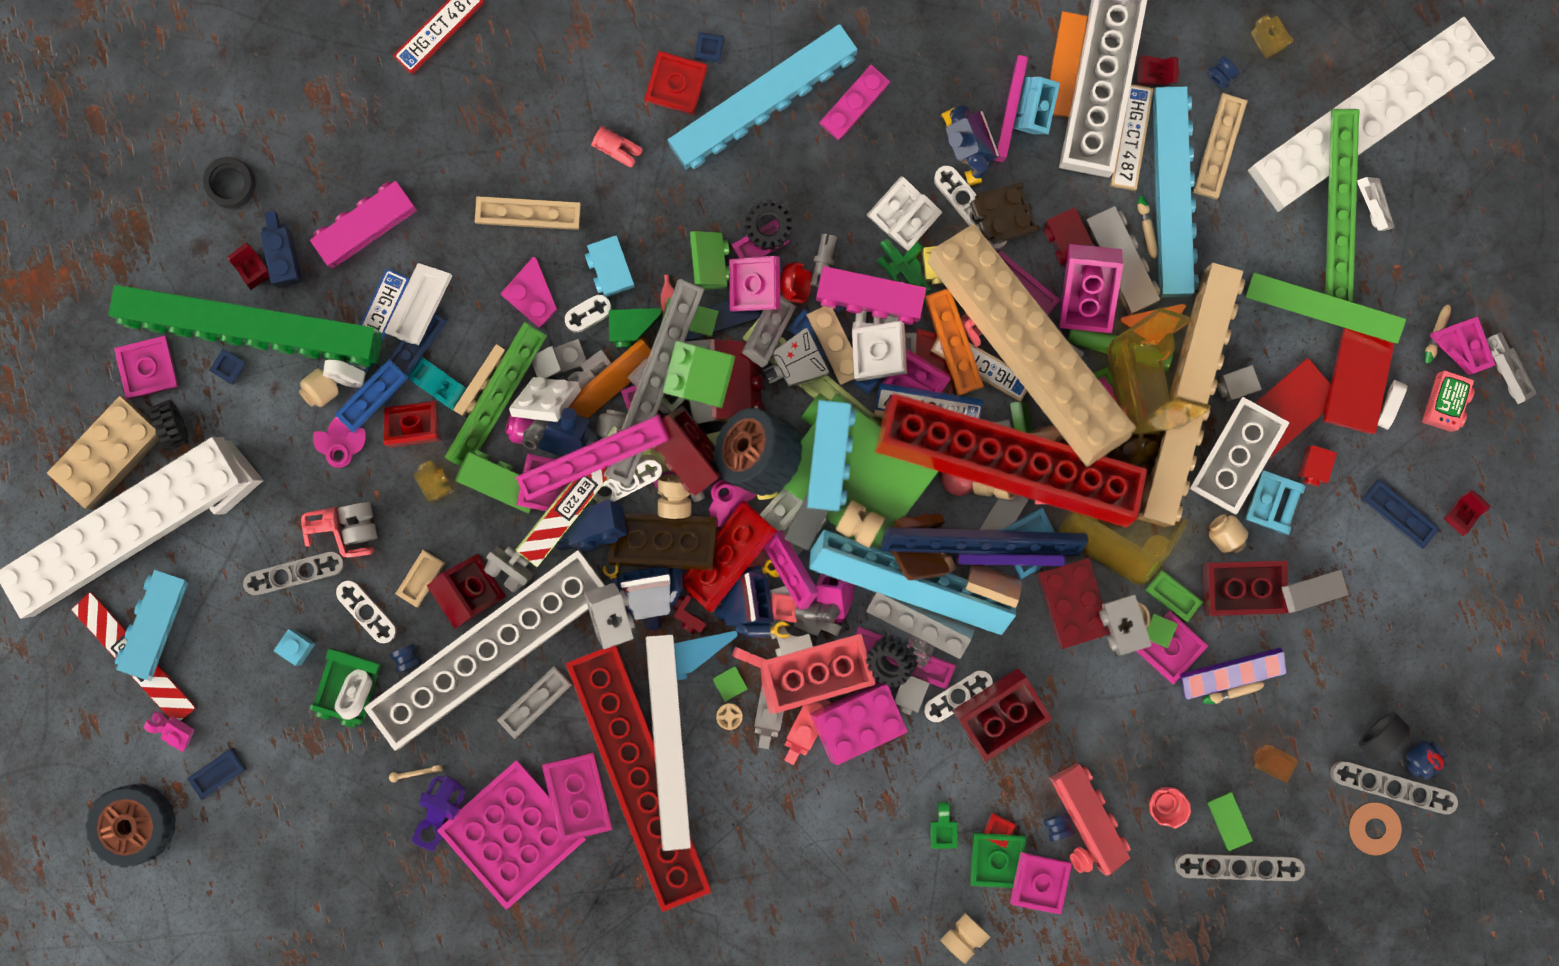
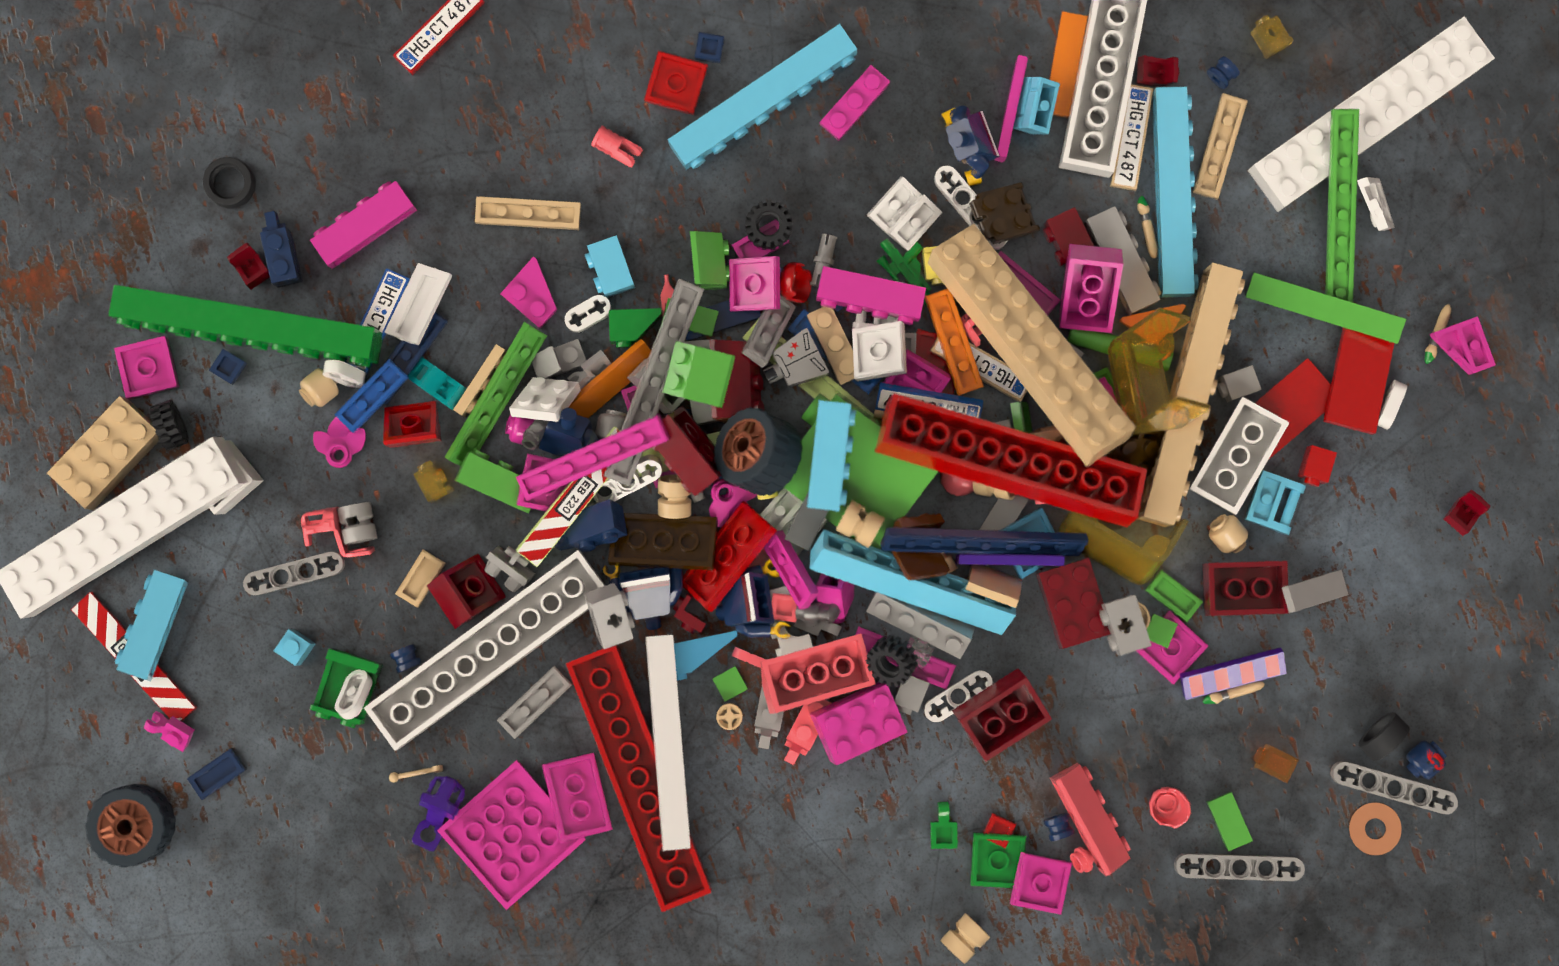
white beam [336,581,397,643] -> none
dark blue tile [1361,479,1440,549] -> none
brick [1422,371,1475,432] -> none
light grey hinge [1486,332,1537,404] -> none

